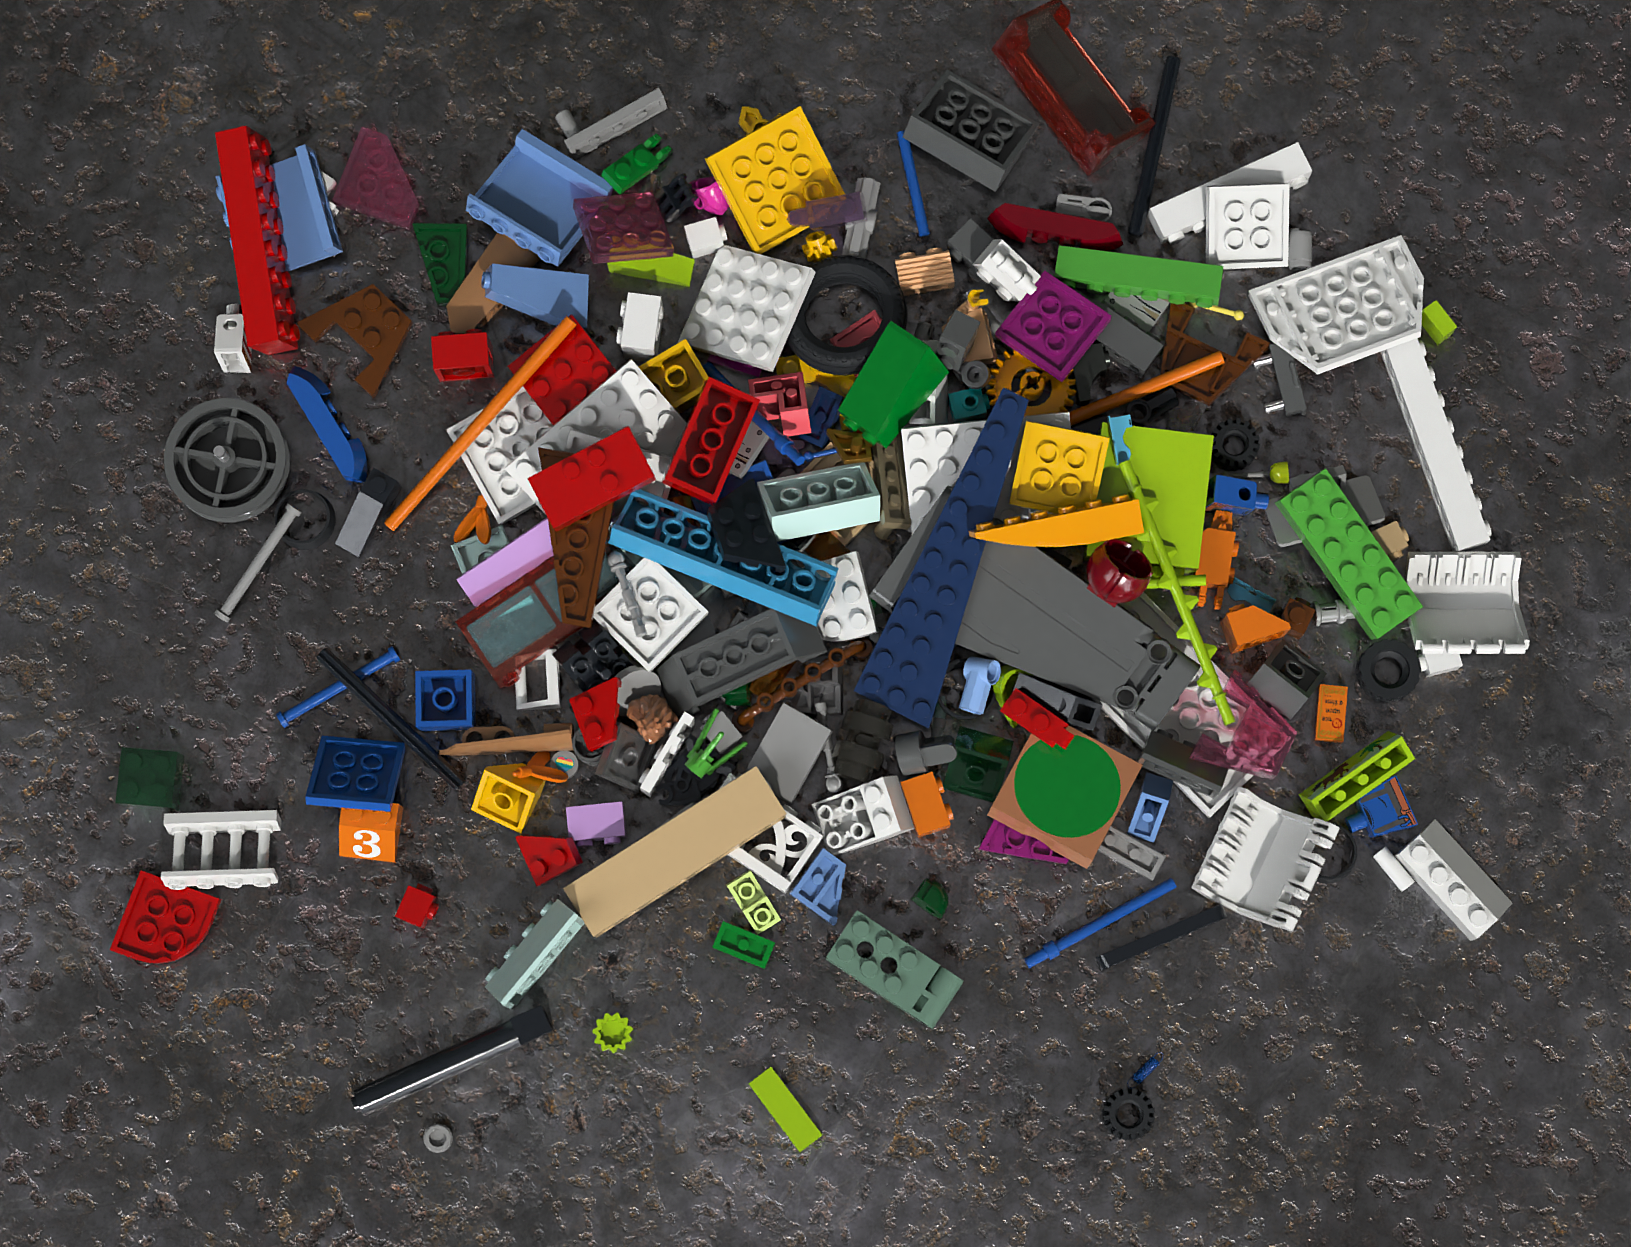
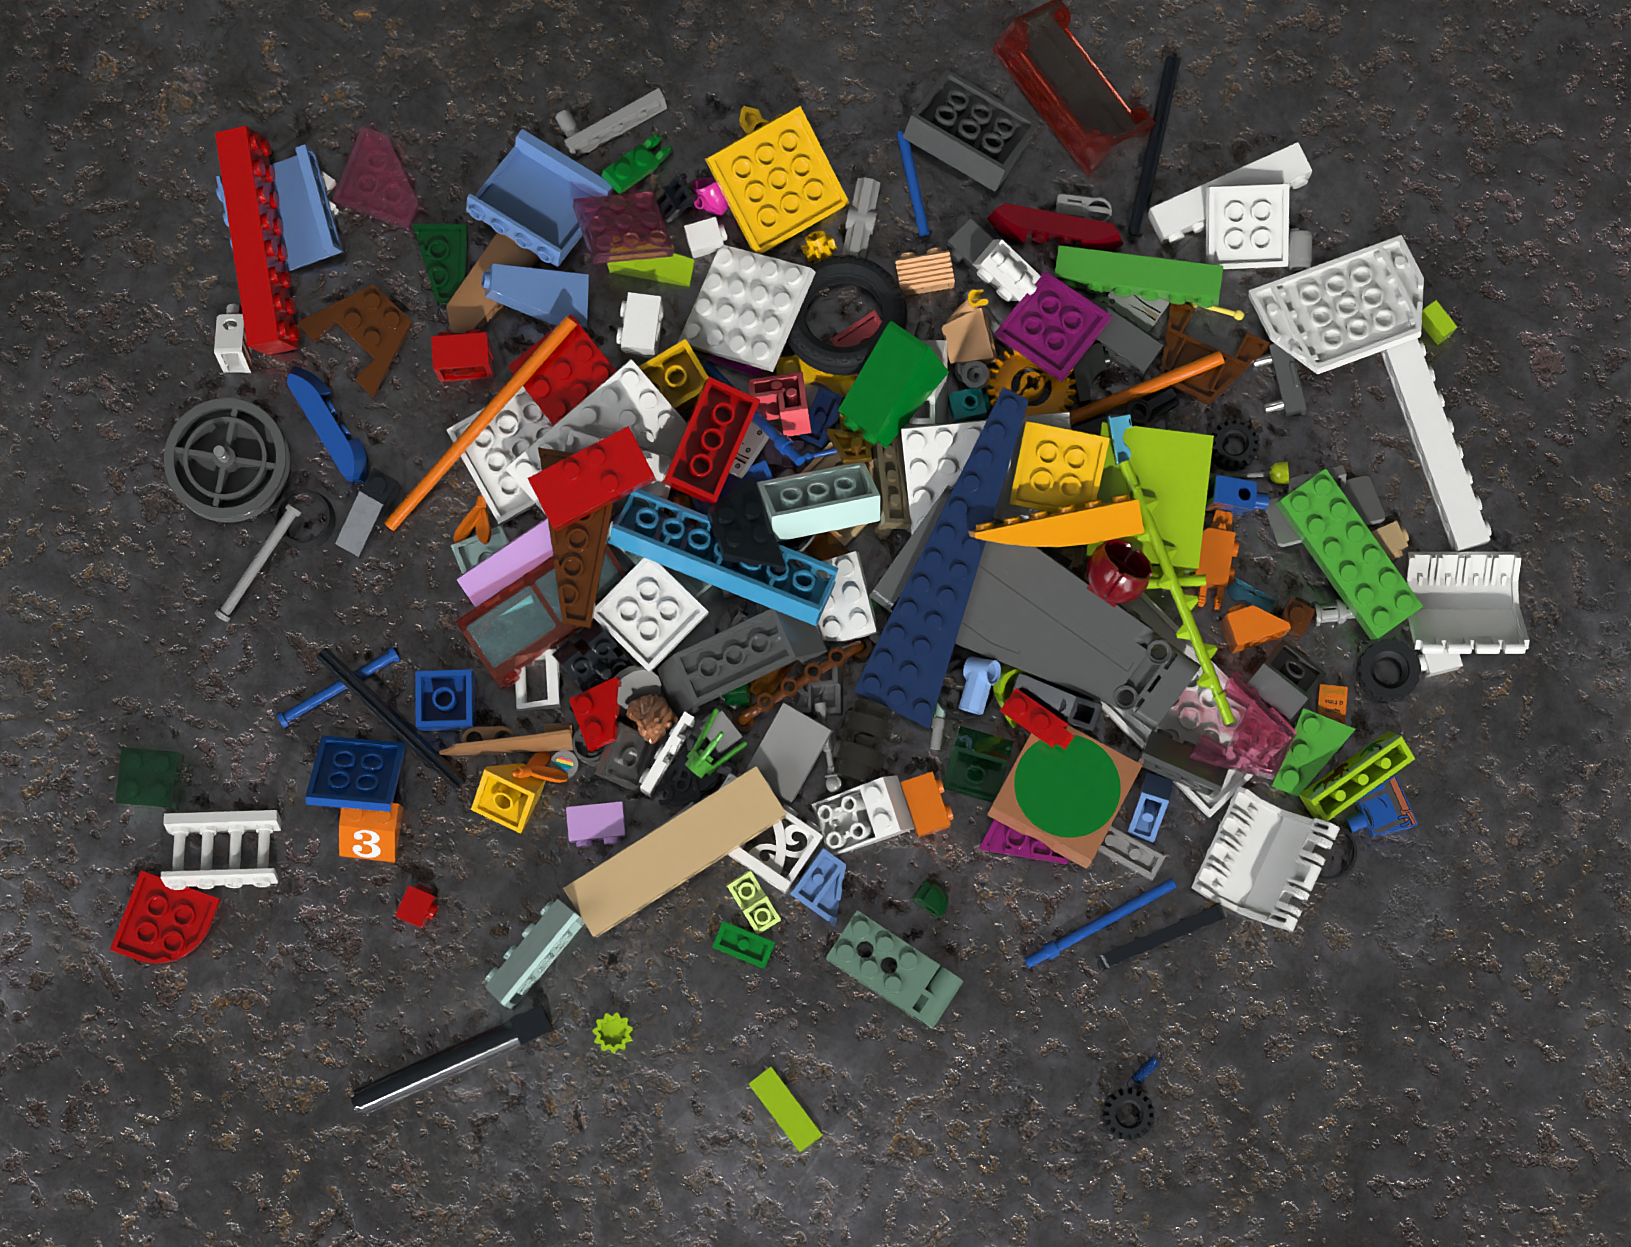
light grey tile [424,1124,453,1153] -> none
red wing [515,834,583,886] -> none
light grey piece [607,551,647,637] -> none
clear purple hinge [787,192,868,231] -> none
dark grey piece [895,730,957,776] -> none
dark grey brick [935,309,980,371] -> none
white axle [1373,846,1415,892] -> none
white slope [1394,819,1512,941] -> none
none -> bright green wing [1271,708,1355,797]

